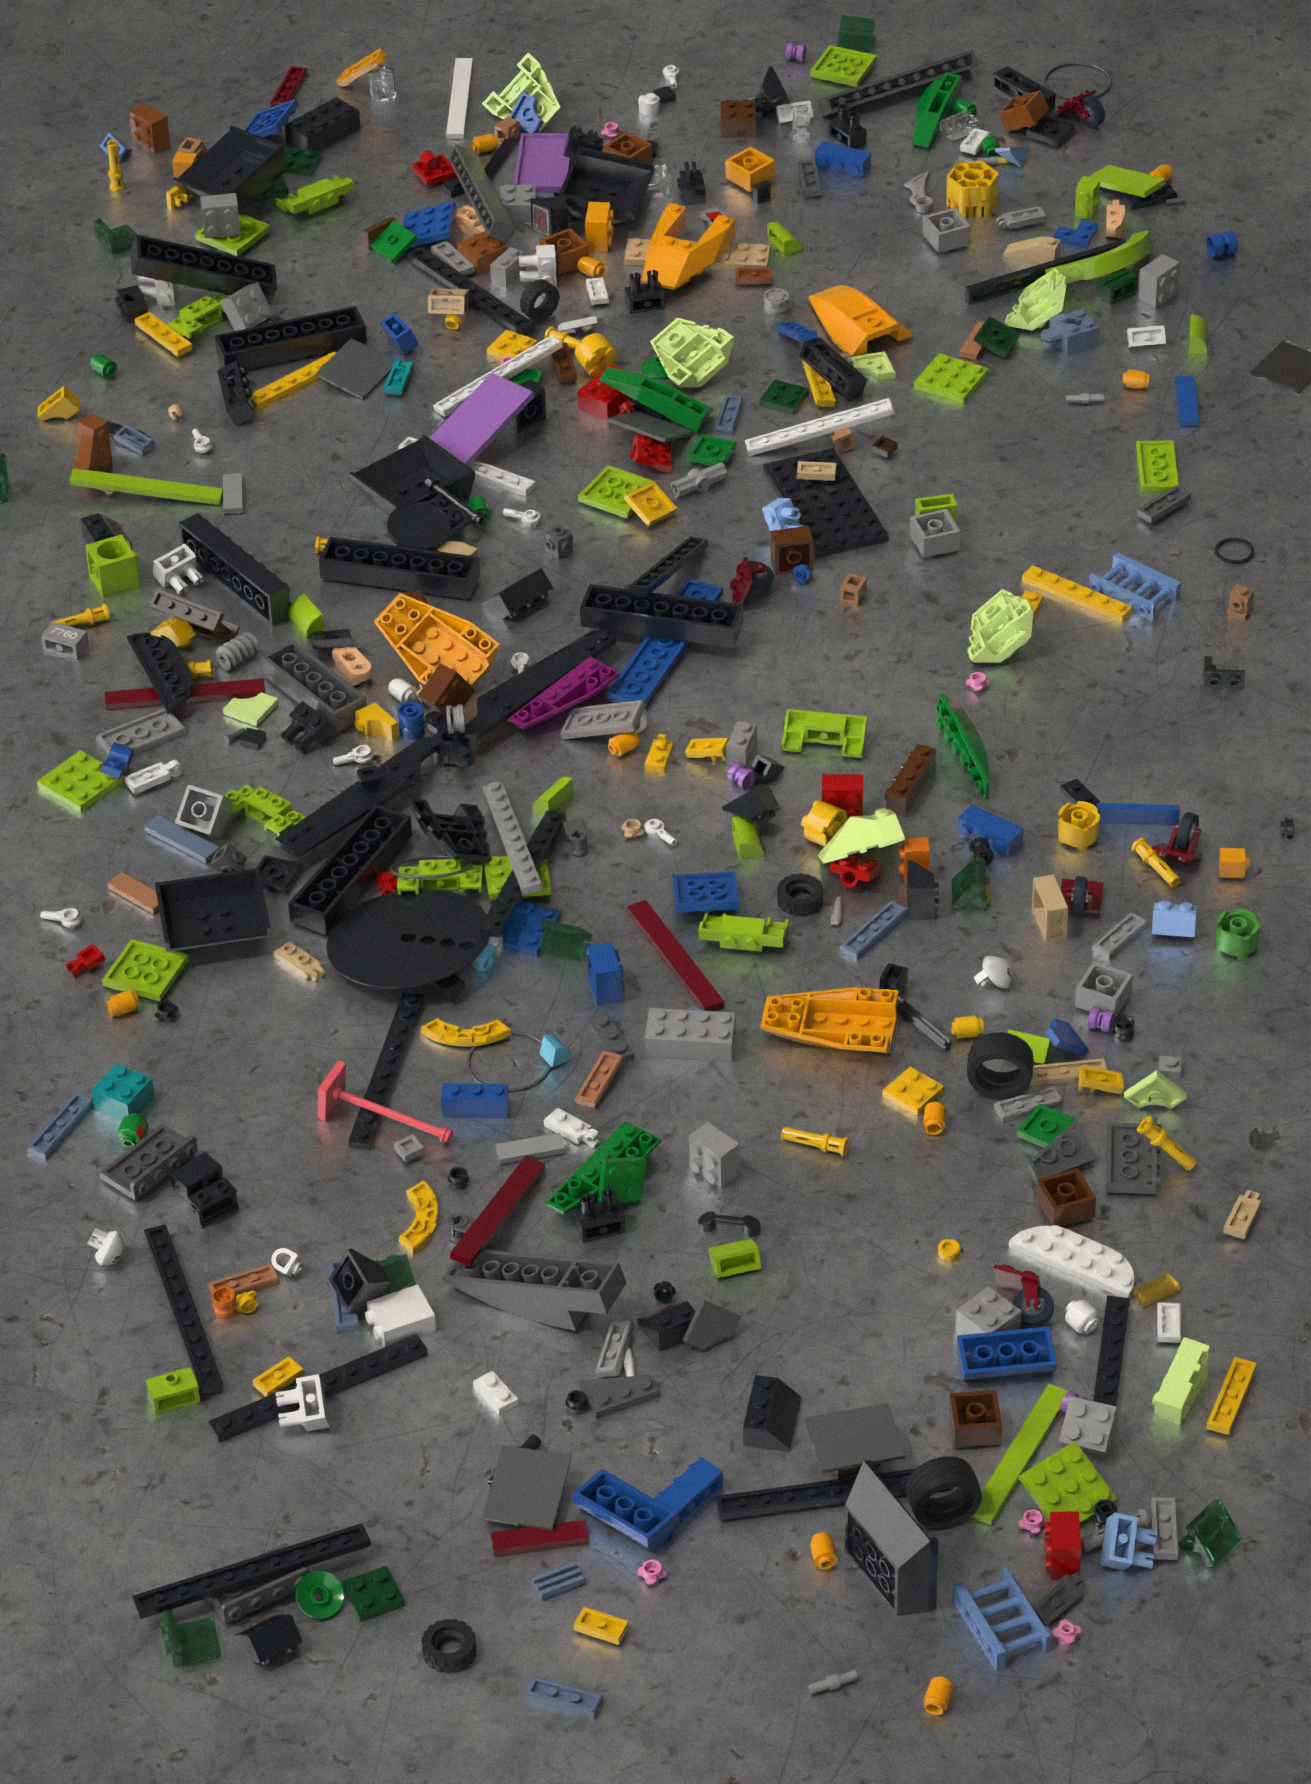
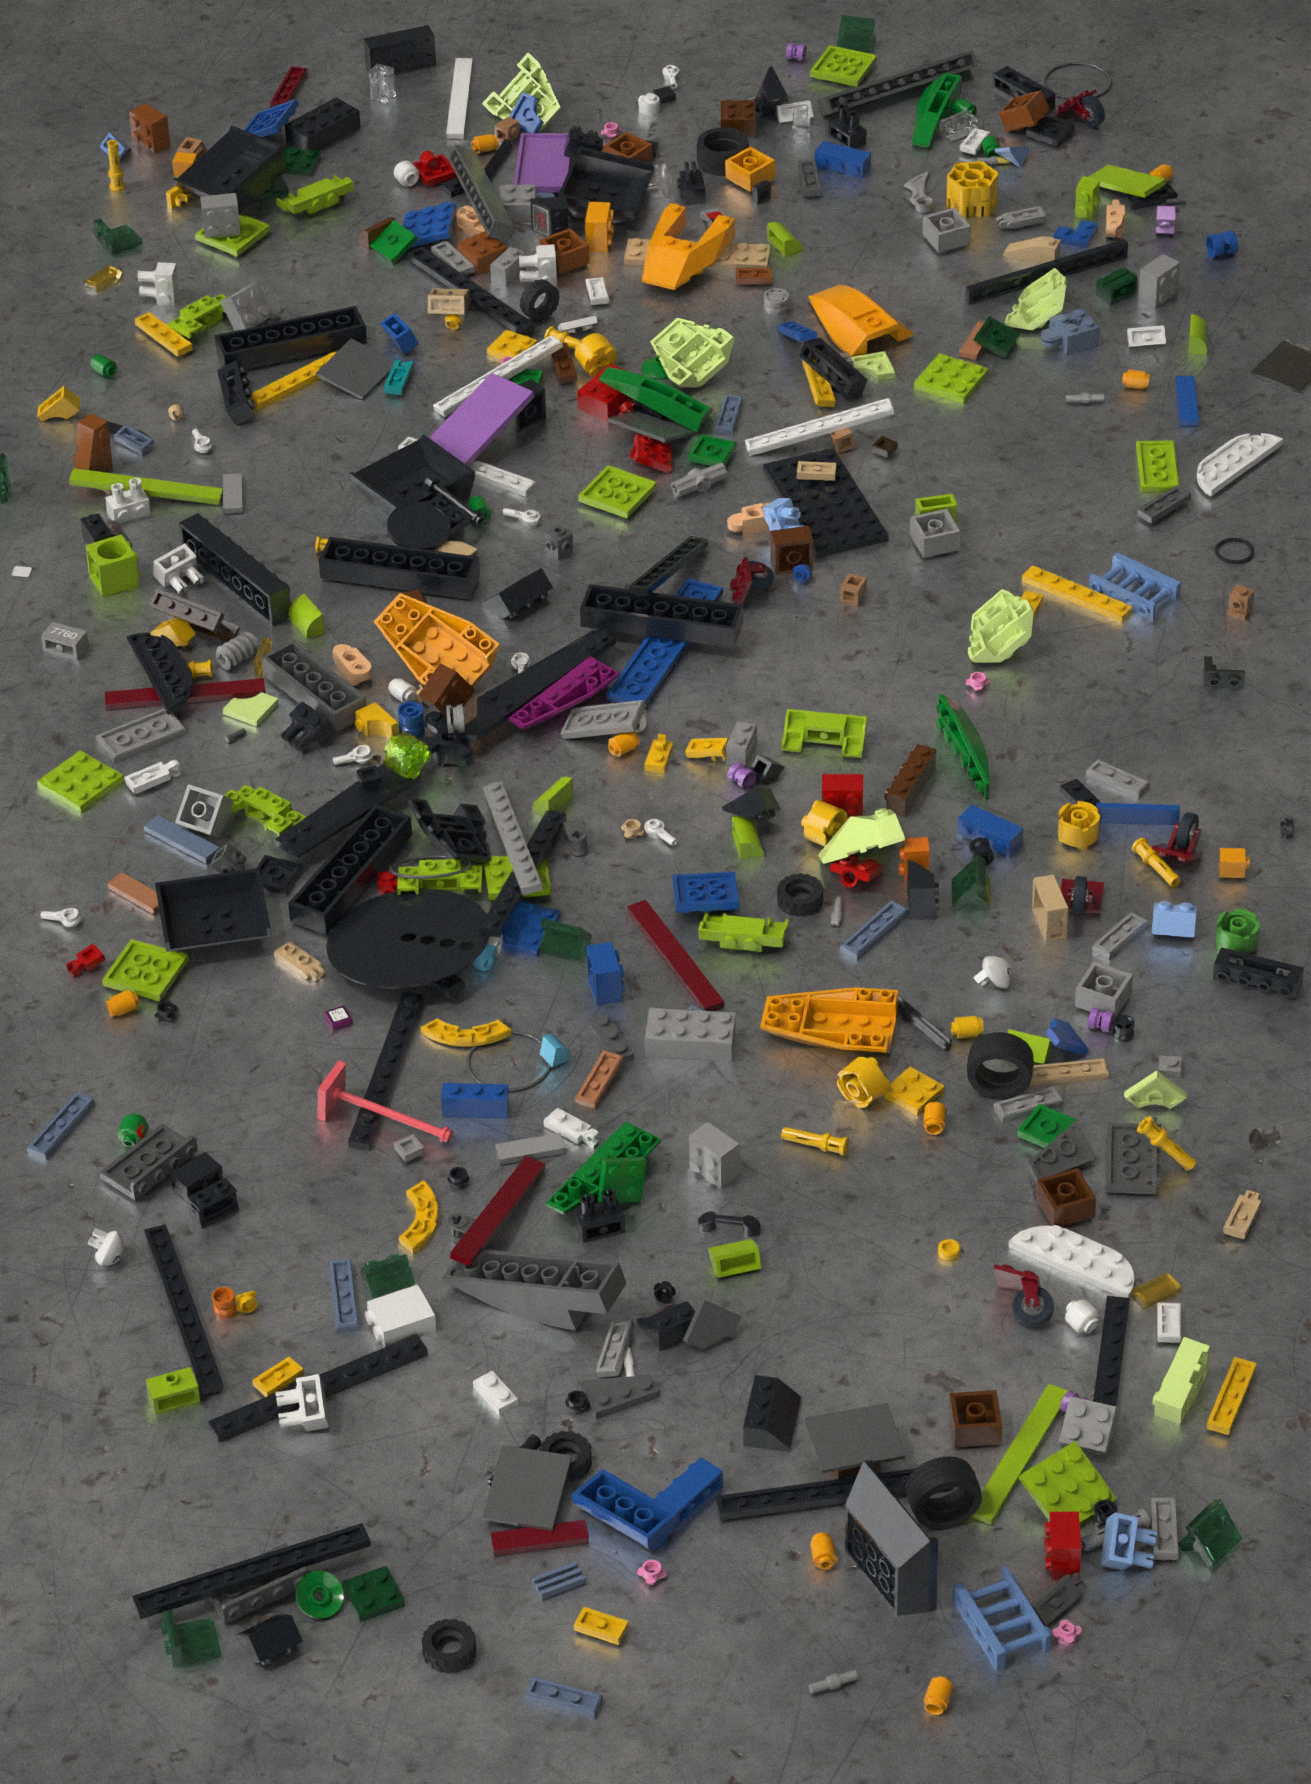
yellow pin [50,603,111,627] -> none
teal brick [91,1063,155,1120] -> none
blue plate [100,742,134,779] -> none
black brick [115,285,148,324] -> none
black brick [130,234,277,304] -> none
nougat tile [207,1263,280,1297] -> none
black tile [239,727,266,749] -> none
white plate [271,1248,302,1278] -> none
black tile [310,629,352,649] -> none
black slope [328,1249,390,1314] -> none
light orange piece [337,48,387,88] -> none
light orange brick [577,256,605,278] -> none
black brick [624,270,665,314] -> none
yellow plate [624,481,678,526] -> none
dark green plate [759,380,809,415] -> none
black window [879,963,908,996] -> none
light grey brick [955,1286,1022,1335] -> none
blue brick [957,1326,1057,1381] -> none
bright pink plate [1019,1509,1047,1534] -> none
lime arch [1045,230,1153,284] -> none
yellow plate [1078,1066,1124,1094] -> none
none -> white sticker [12,566,32,577]
none -> clear yellow tile [83,265,122,293]
none -> white brick [105,478,151,524]
none -> clear yellow tile [253,637,272,678]
none -> tile [324,1005,353,1030]
none -> black brick [364,25,436,78]
none -> clear neon green brick [382,731,431,779]
none -> white head [394,160,419,187]
none -> black tyre [539,1431,592,1483]
none -> black tyre [697,127,749,176]
none -> light nougat piece [727,503,770,536]
none -> yellow brick [837,1057,890,1108]
none -> light grey tile [1086,759,1149,798]
none -> lavender brick [1156,206,1175,235]
none -> white plate [1197,433,1283,496]
none -> black brick [1213,947,1304,1000]

